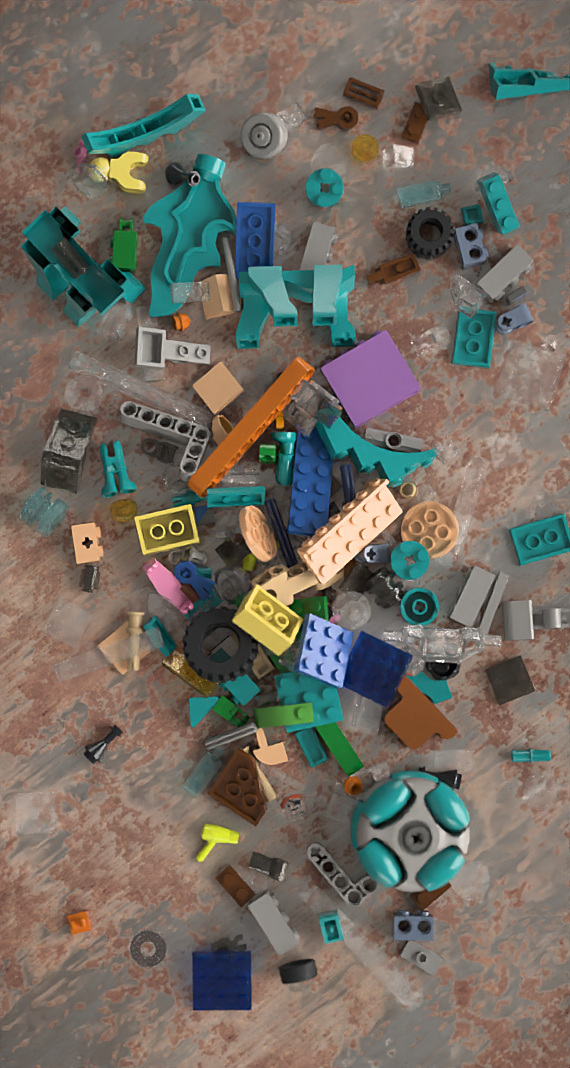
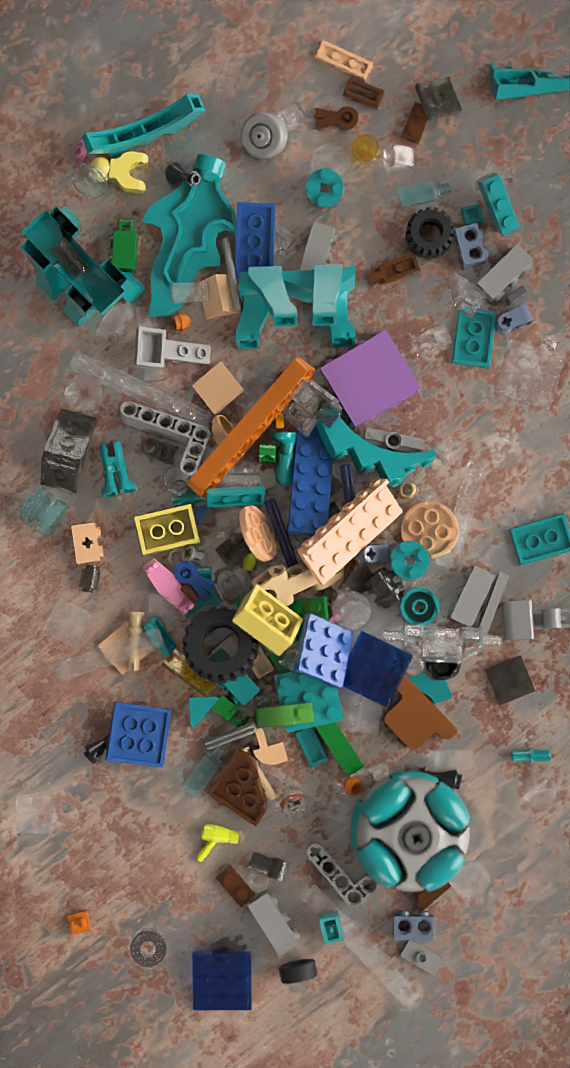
clear yellow plate [110,499,138,522] -> none
none -> blue plate [105,702,172,768]
none -> light nougat tile [315,40,373,81]

